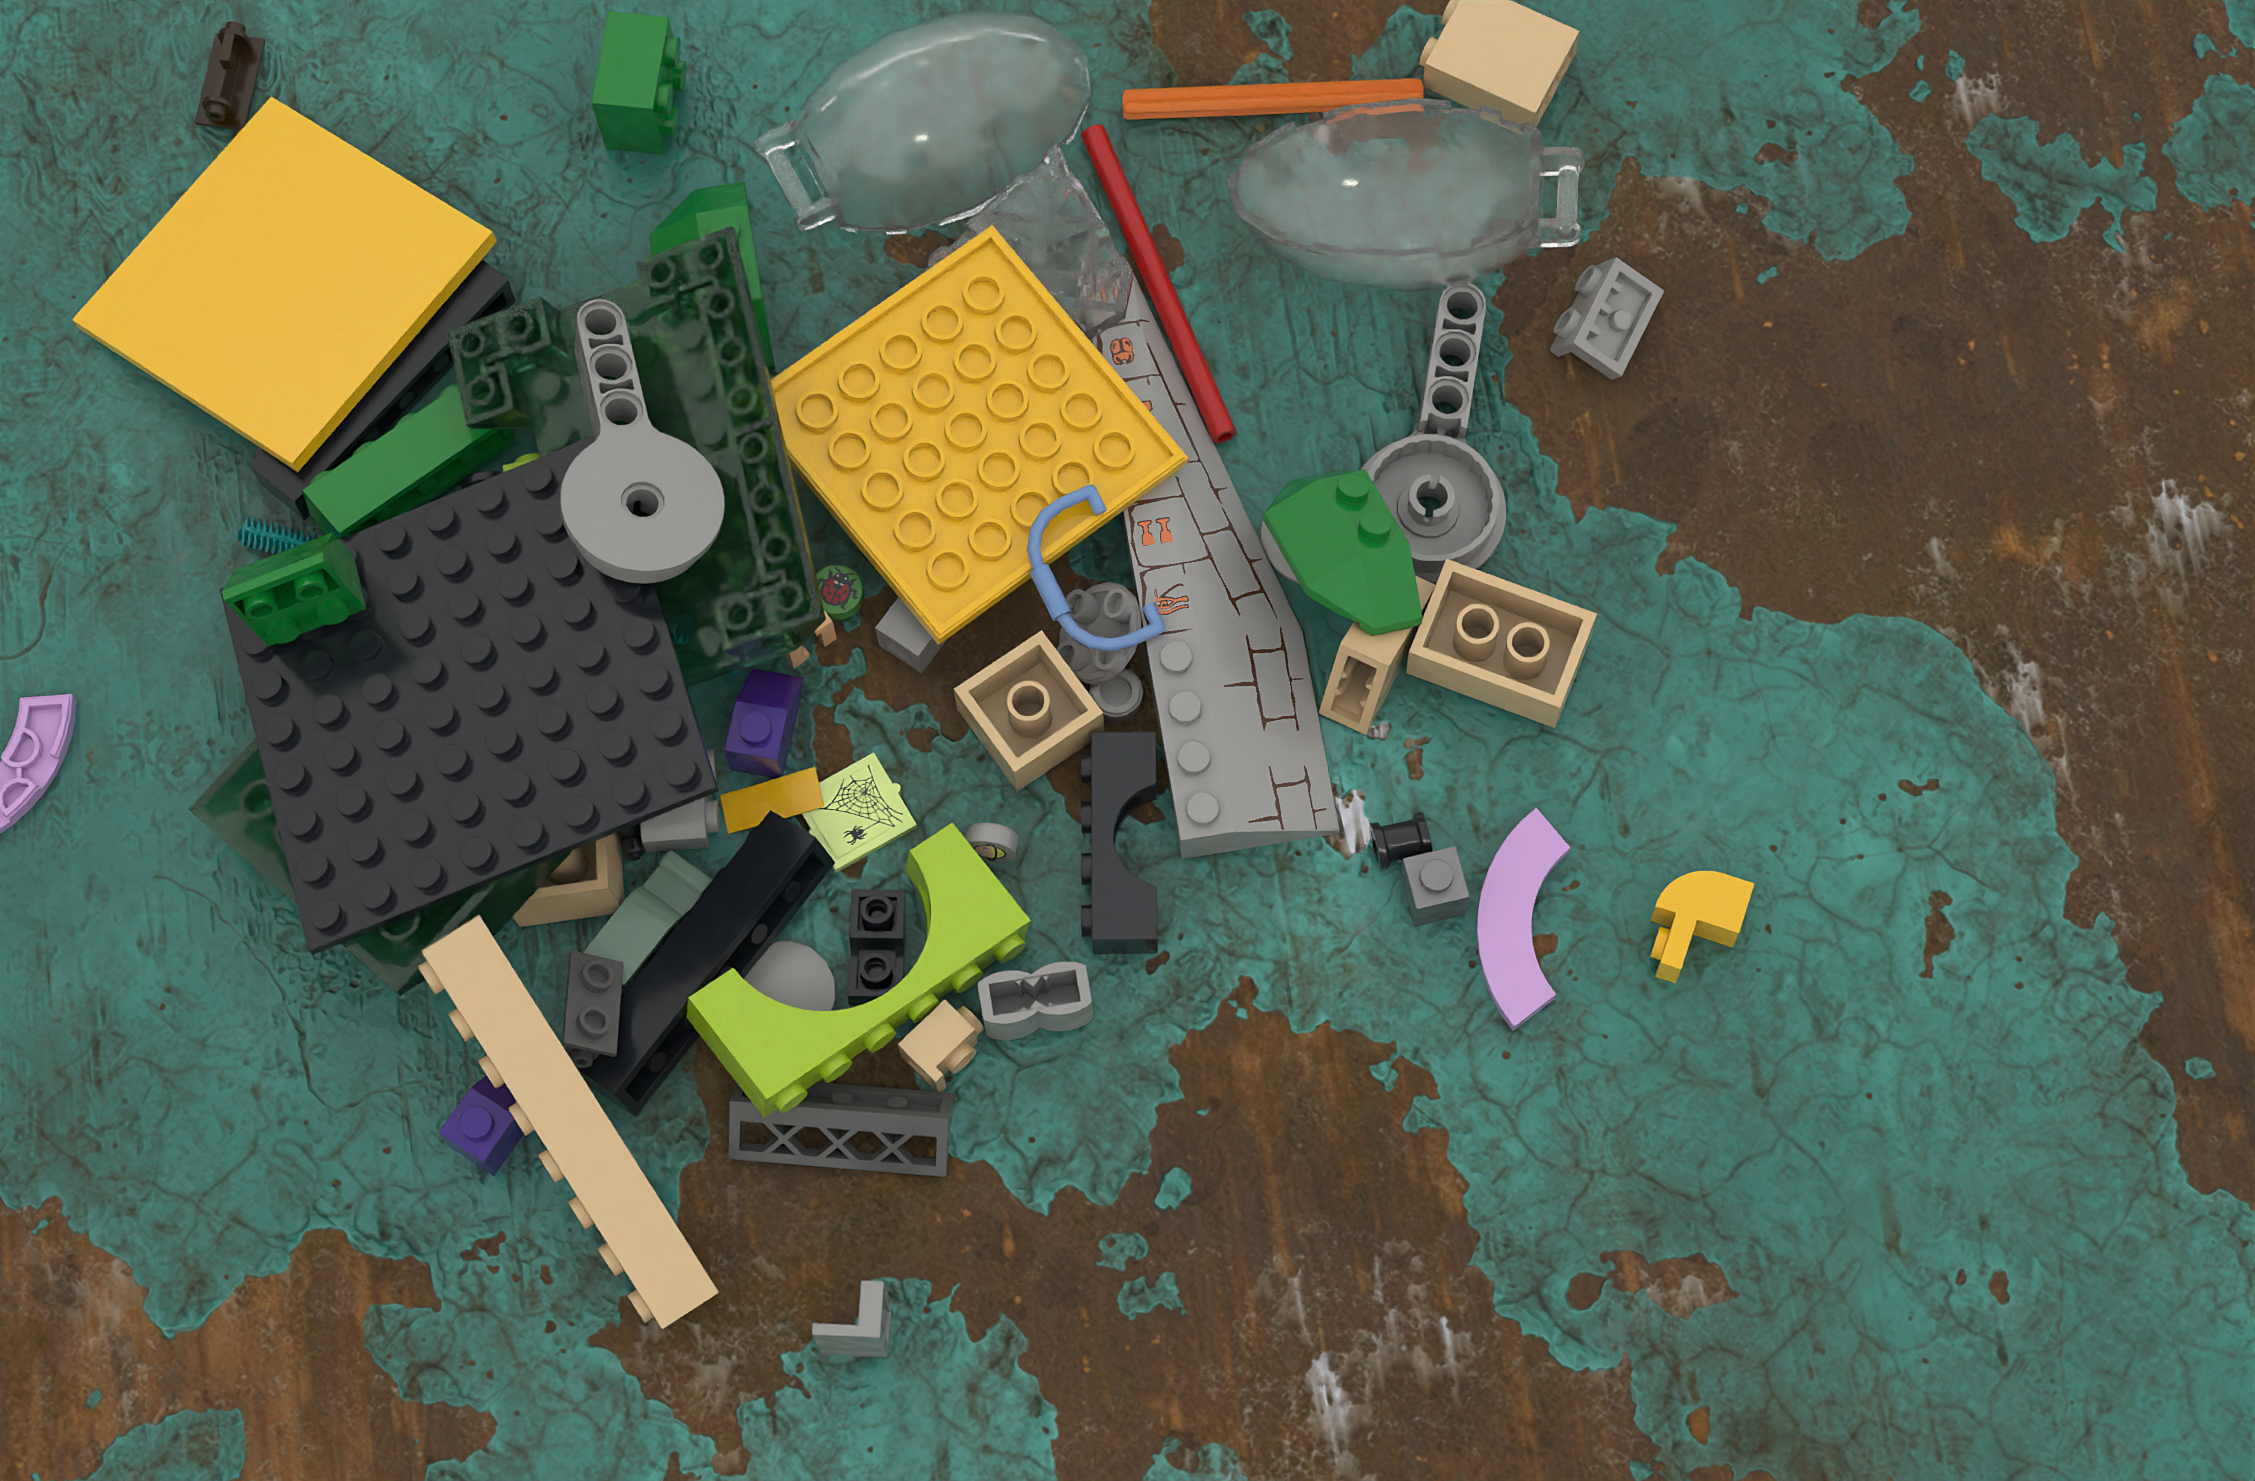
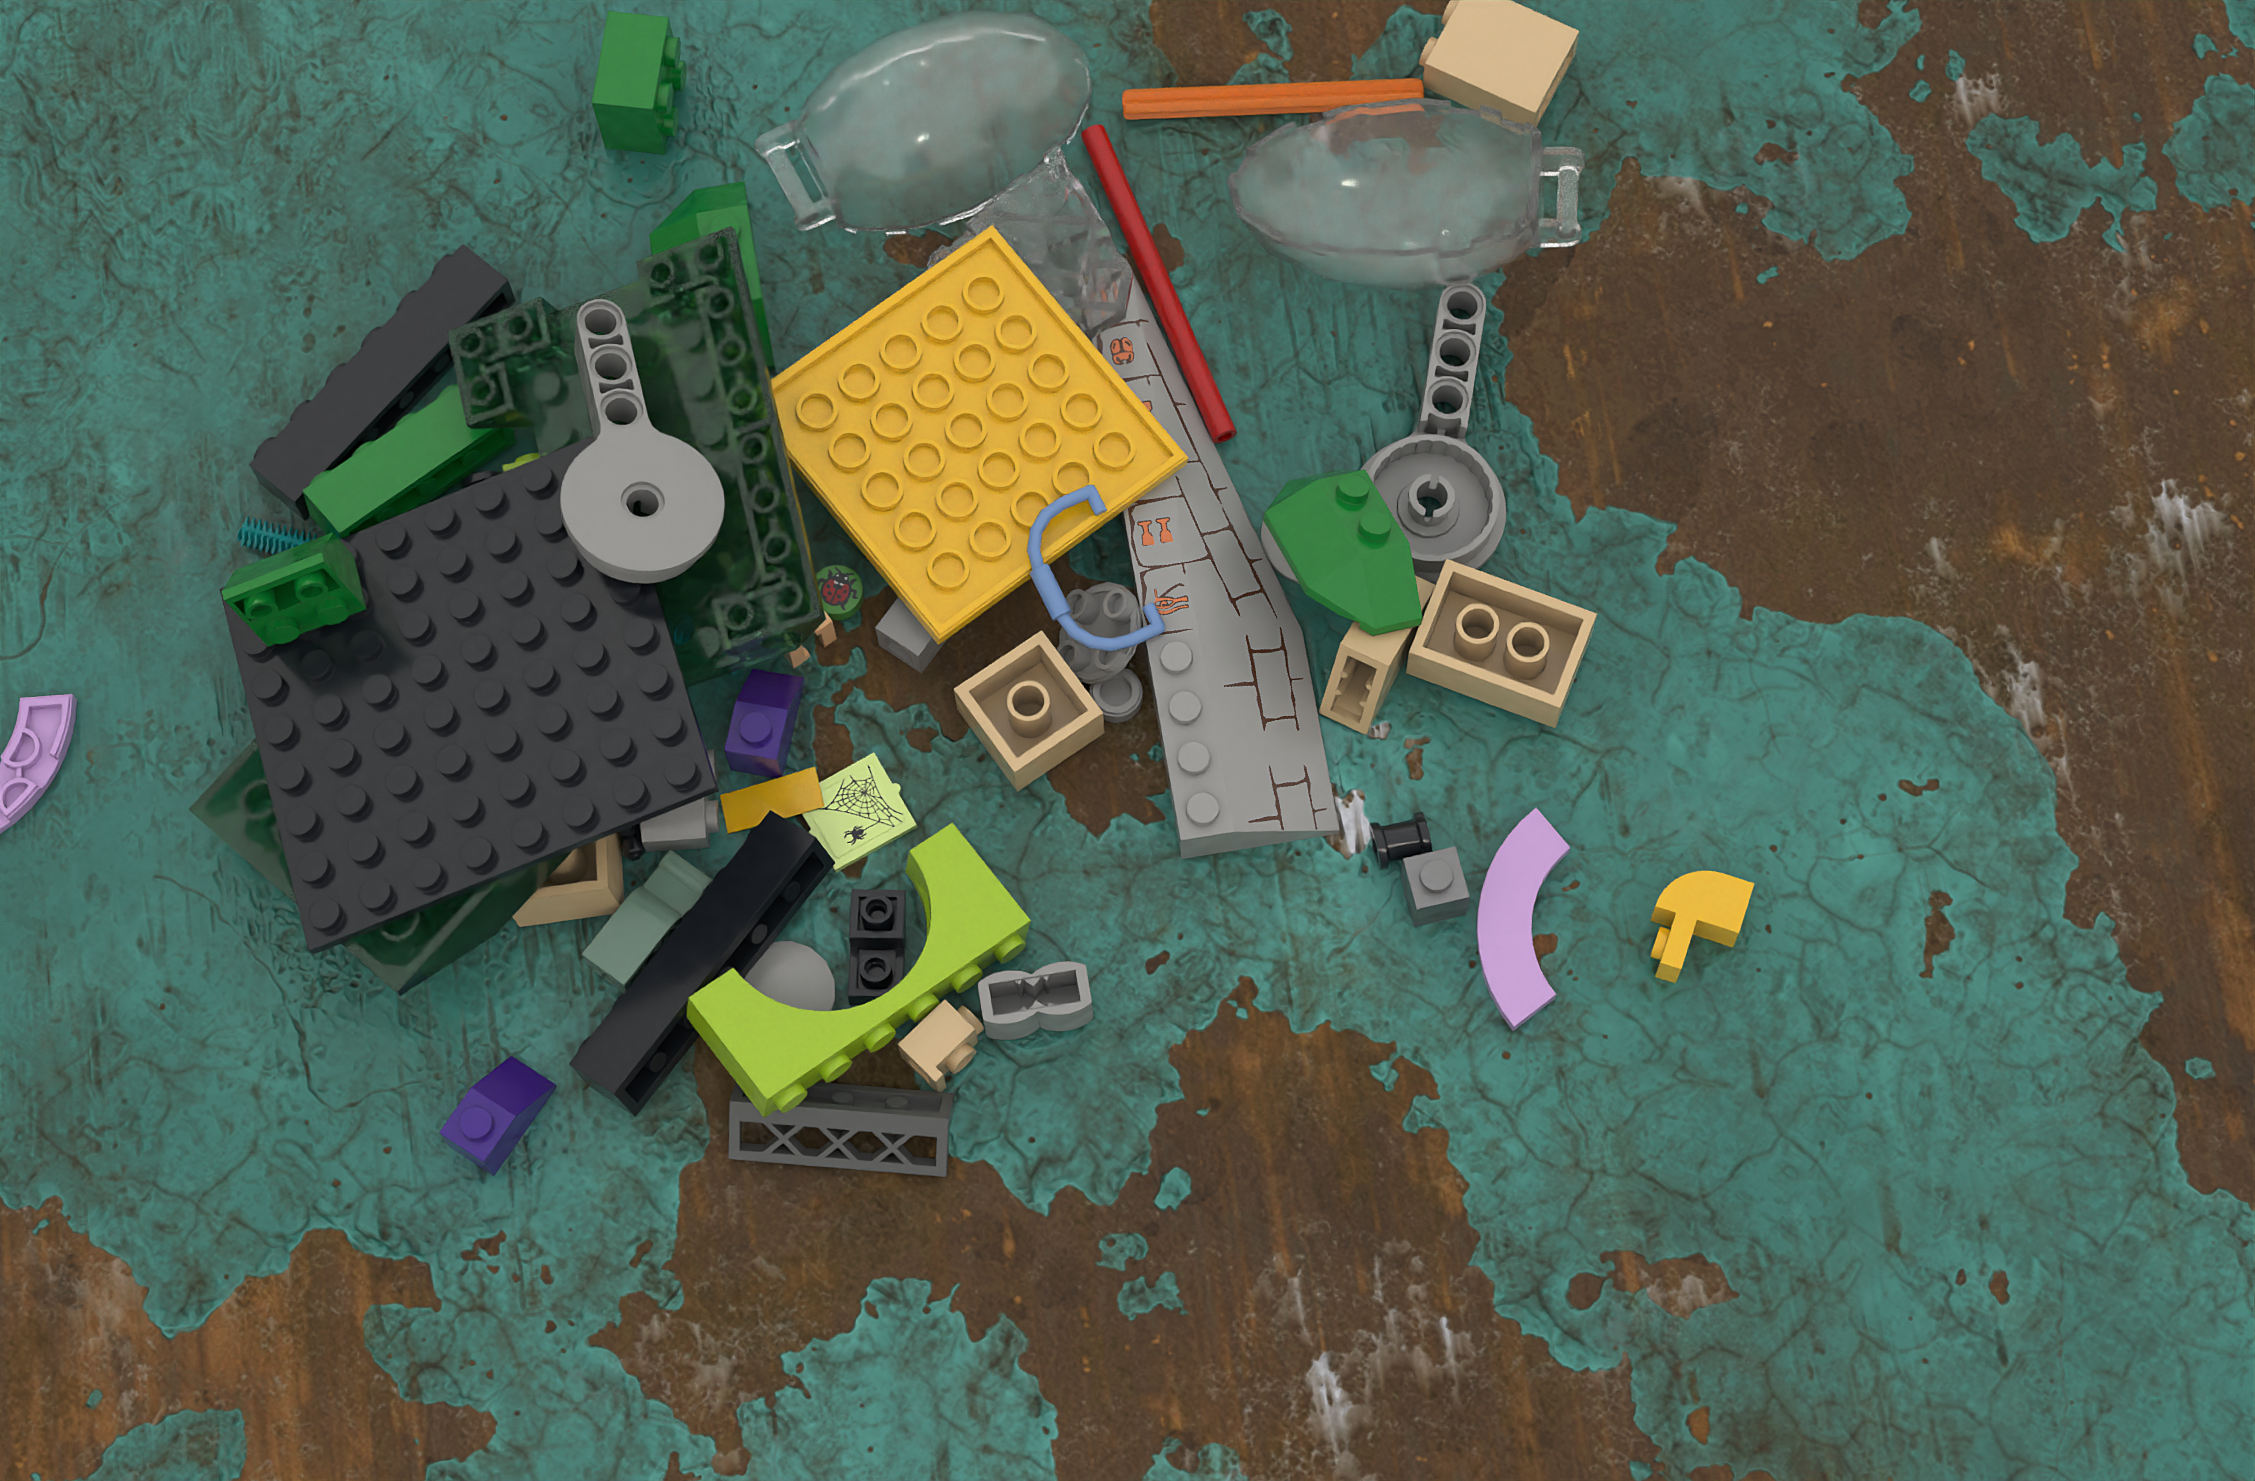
yellow tile [72,97,497,472] -> none
dark brown hinge [195,21,266,130] -> none
tan brick [418,915,719,1329] -> none
dark grey hinge [562,950,623,1068] -> none
light grey panel [812,1280,892,1358] -> none
light grey tile [965,823,1019,863] -> none
black arch [1081,732,1158,954] -> none
light grey bracket [1550,257,1664,380] -> none

